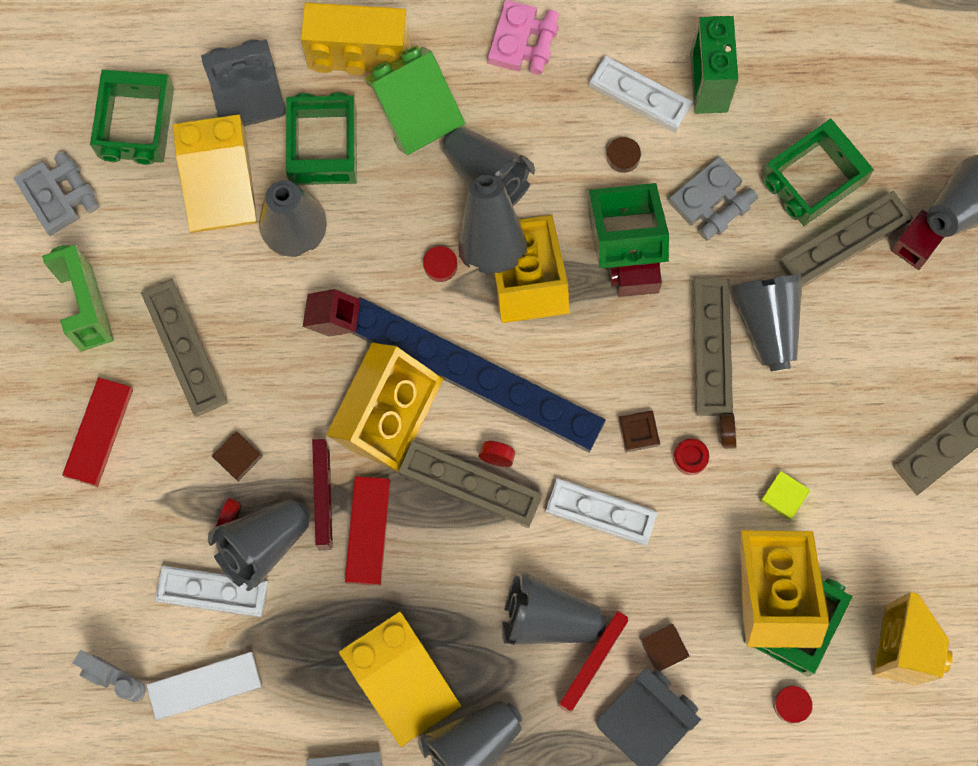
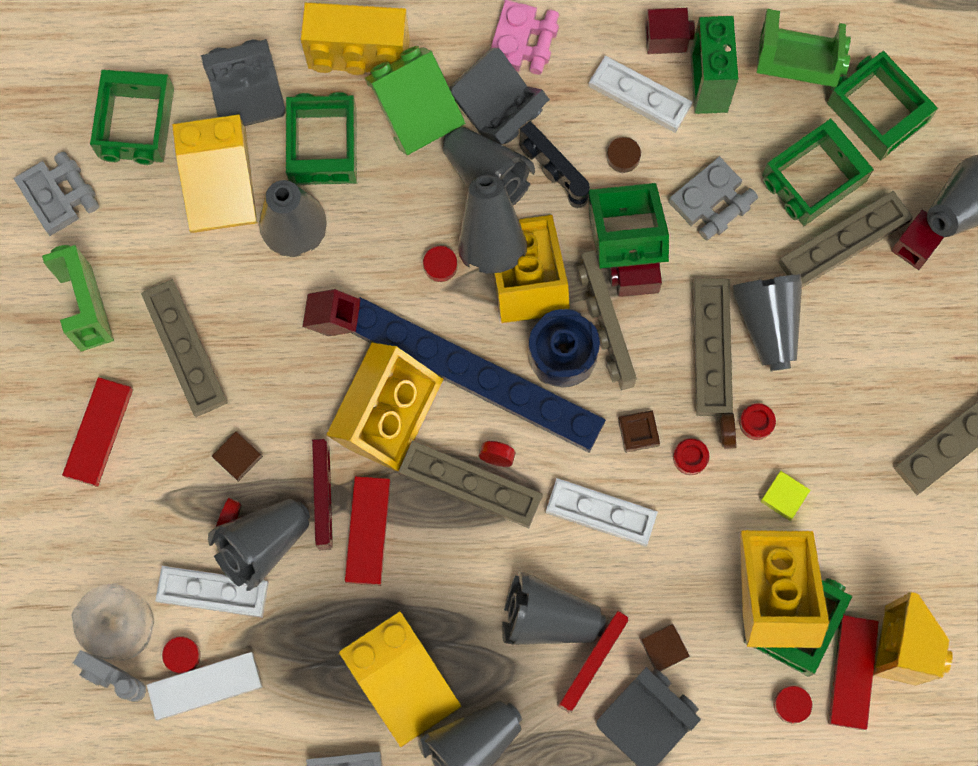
none -> clear brick [72,584,154,661]
none -> red tile [162,637,201,674]
none -> dark grey bracket [449,48,550,145]
none -> black plate [520,121,590,208]
none -> dark blue brick [528,309,600,387]
none -> dark tan plate [576,250,637,391]
none -> dark red brick [645,8,695,54]
none -> red tile [739,403,776,440]
none -> bright green panel [756,9,851,87]
none -> green window [827,50,938,161]
none -> red tile [828,615,879,731]

